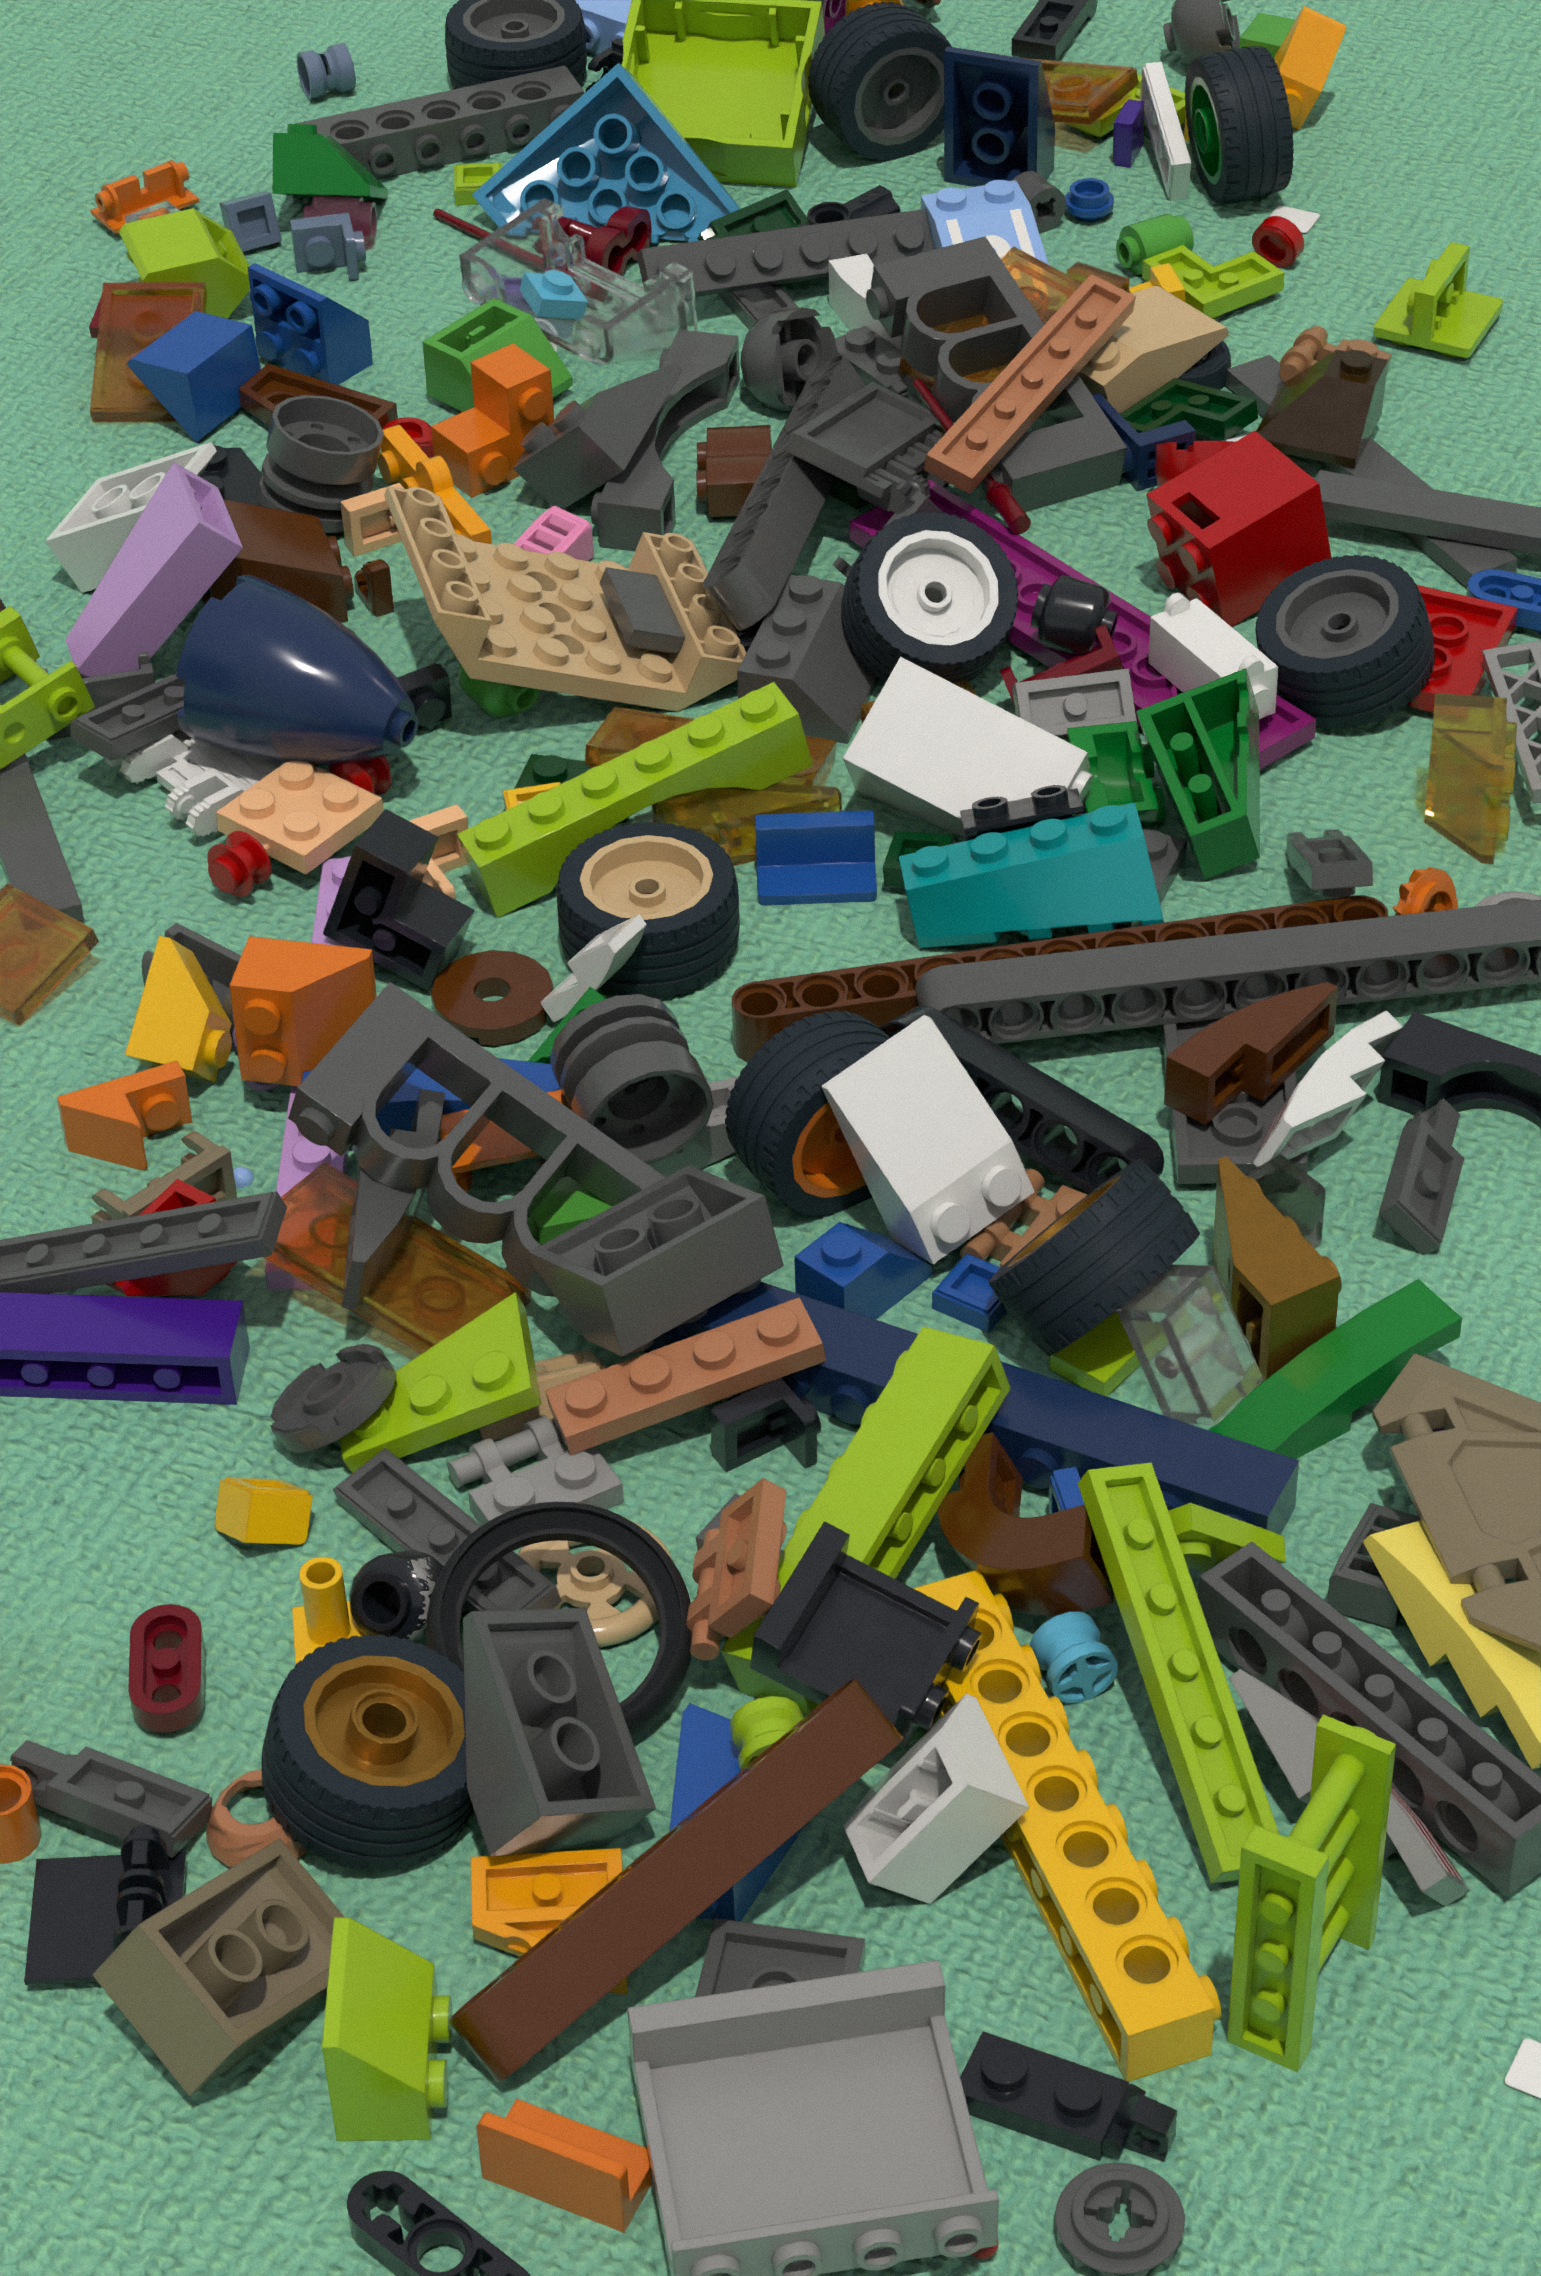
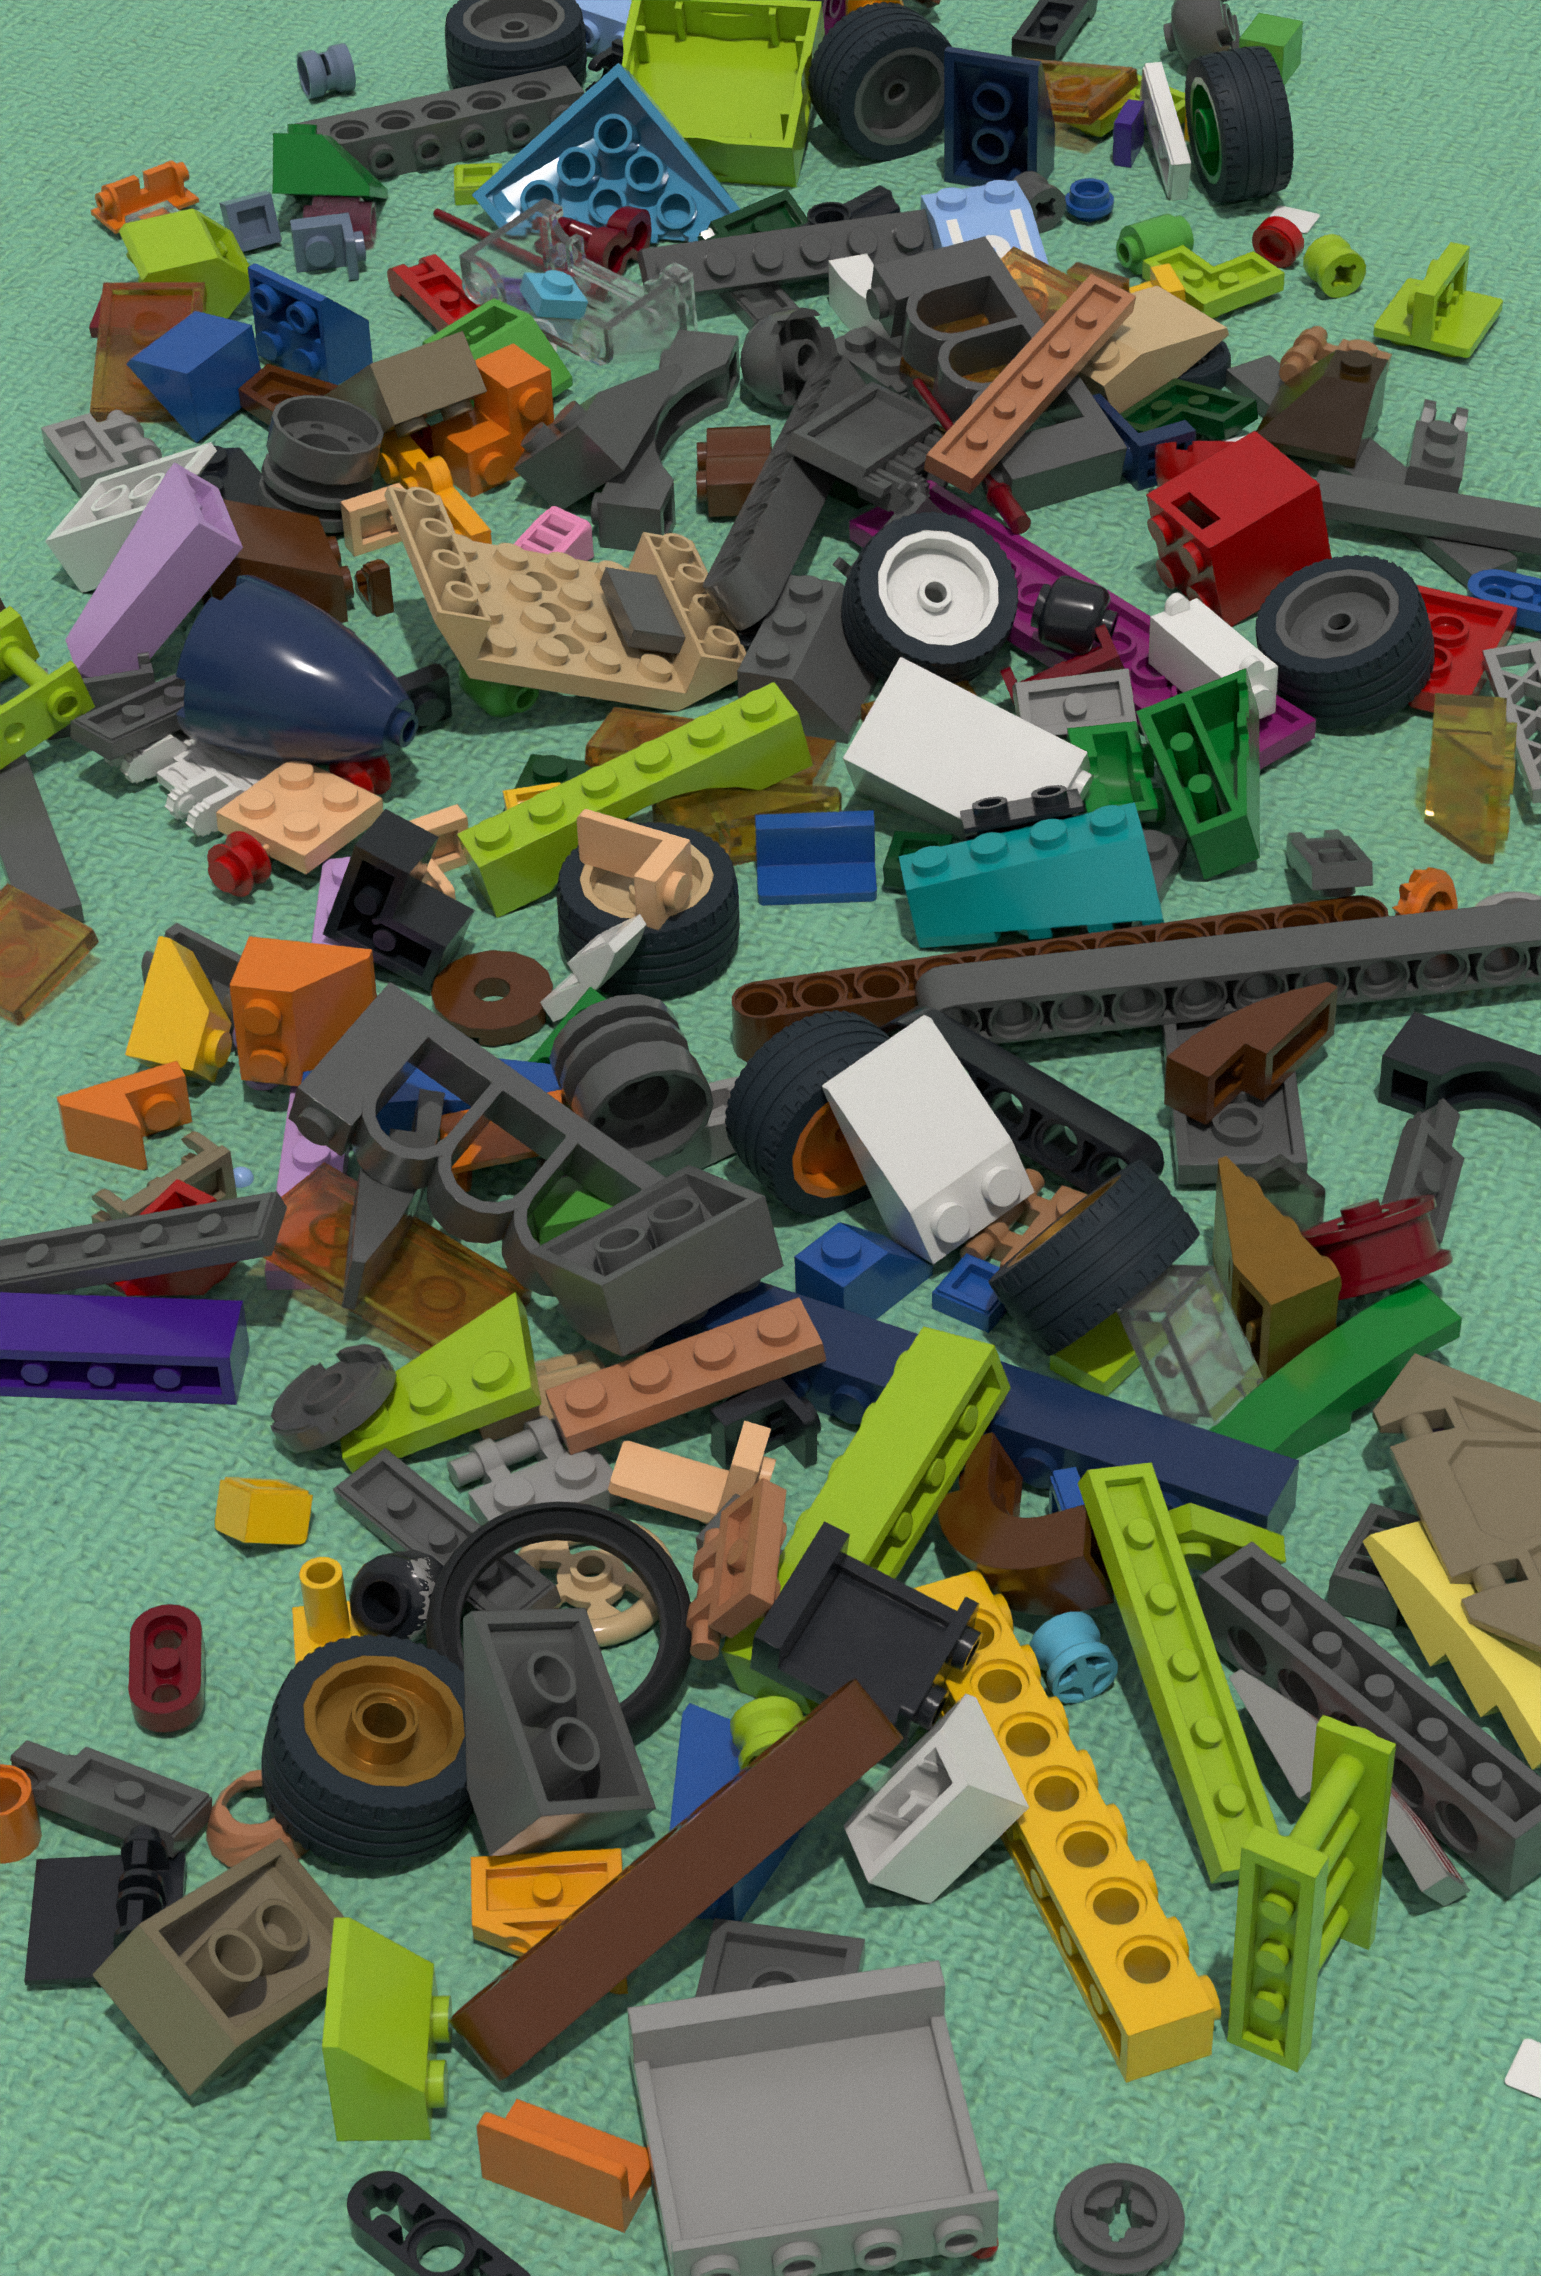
black hinge [960,2031,1177,2162] -> none
white slope [1253,1011,1403,1172] -> none
light orange slope [1274,5,1346,130] -> none
none -> light grey plate [41,409,162,496]
none -> dark tan slope [324,331,487,438]
none -> red plate [387,254,486,331]
none -> light nougat bracket [577,809,693,930]
none -> light nougat bracket [608,1421,776,1524]
none -> dark red wheel [1301,1195,1453,1300]
none -> lime wheel [1303,234,1366,298]
none -> dark grey hinge [1404,399,1469,493]

